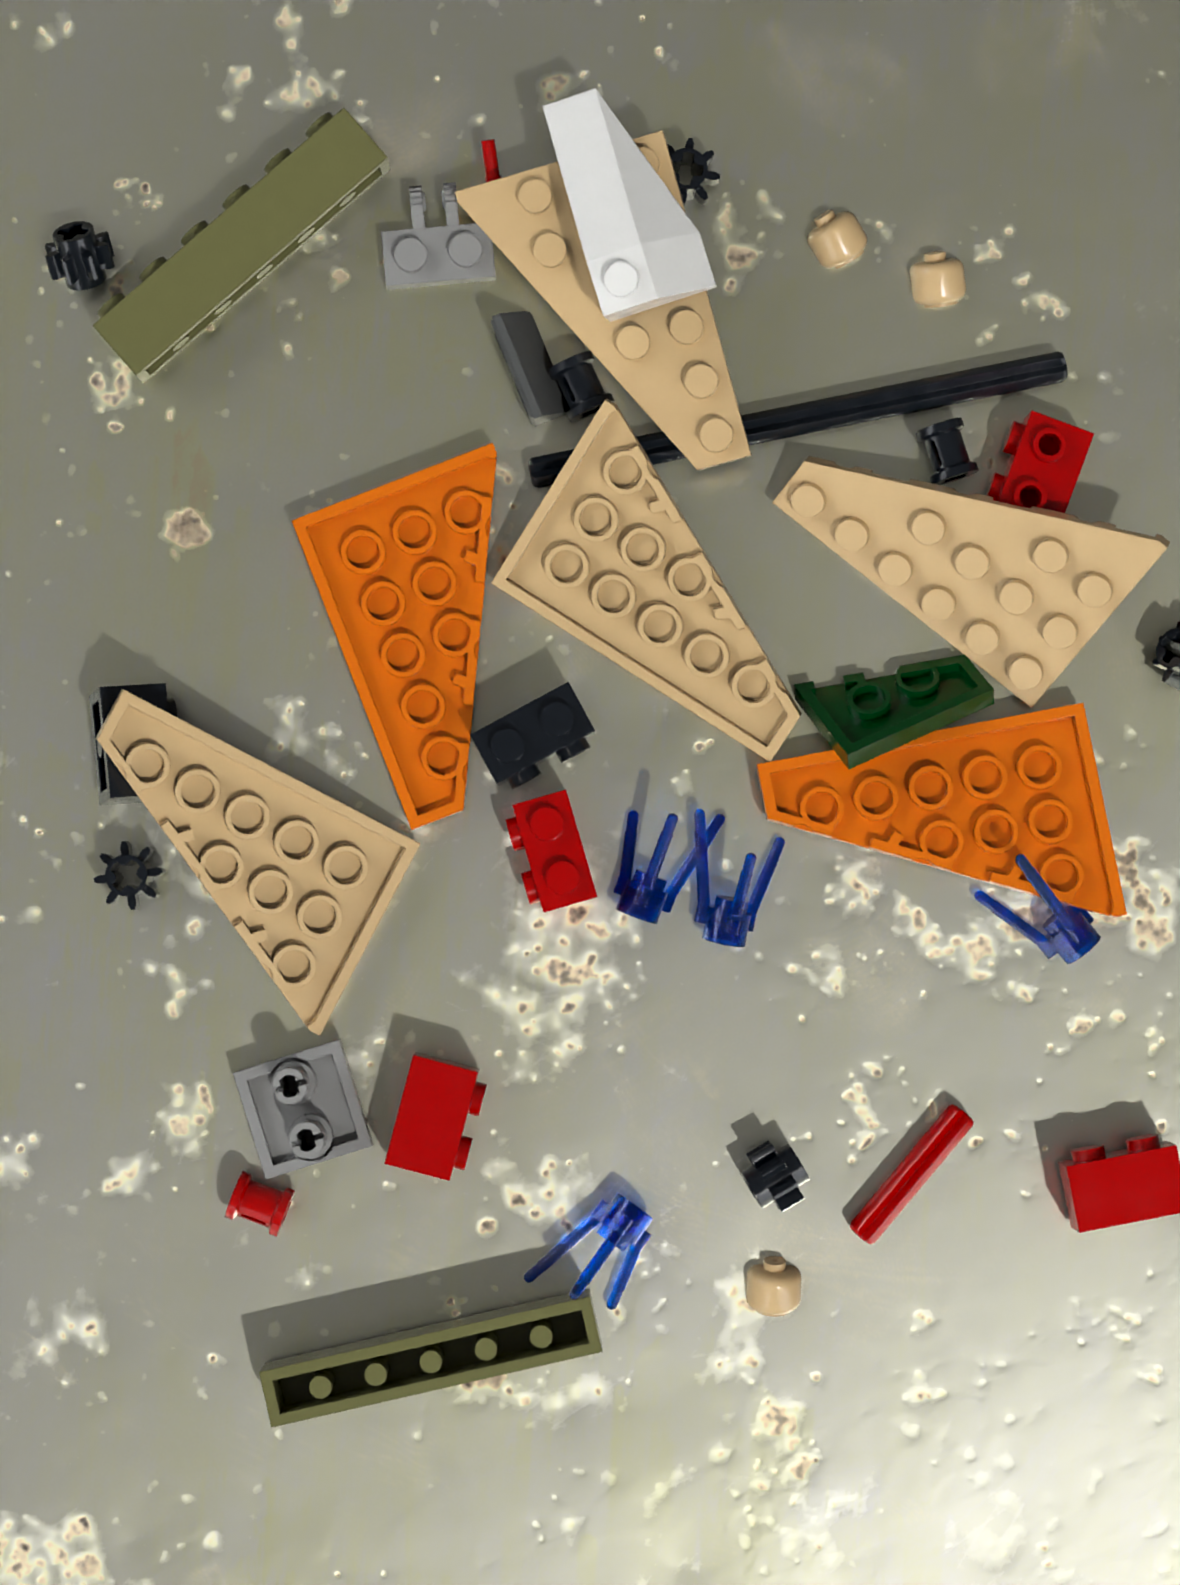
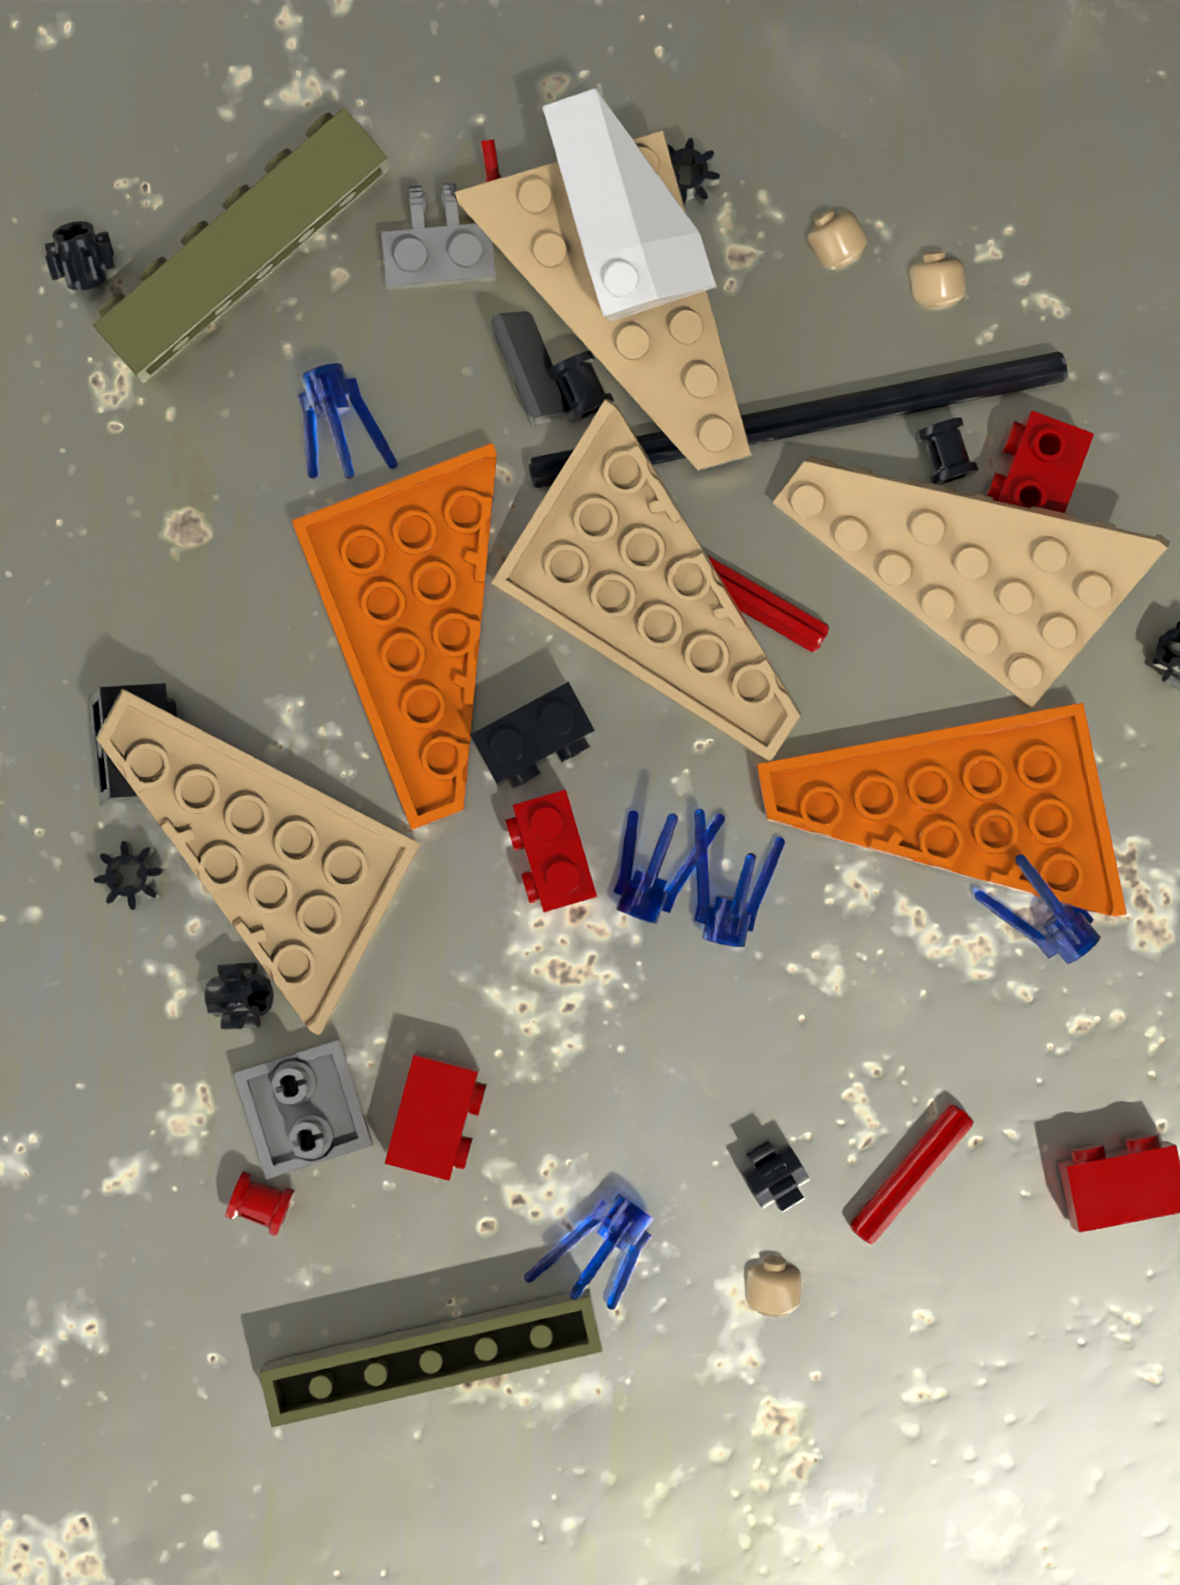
dark green wing [794,655,994,769] -> none
none -> black gear [204,962,274,1030]
none -> clear blue plant [298,363,398,480]
none -> red axle [706,553,830,652]

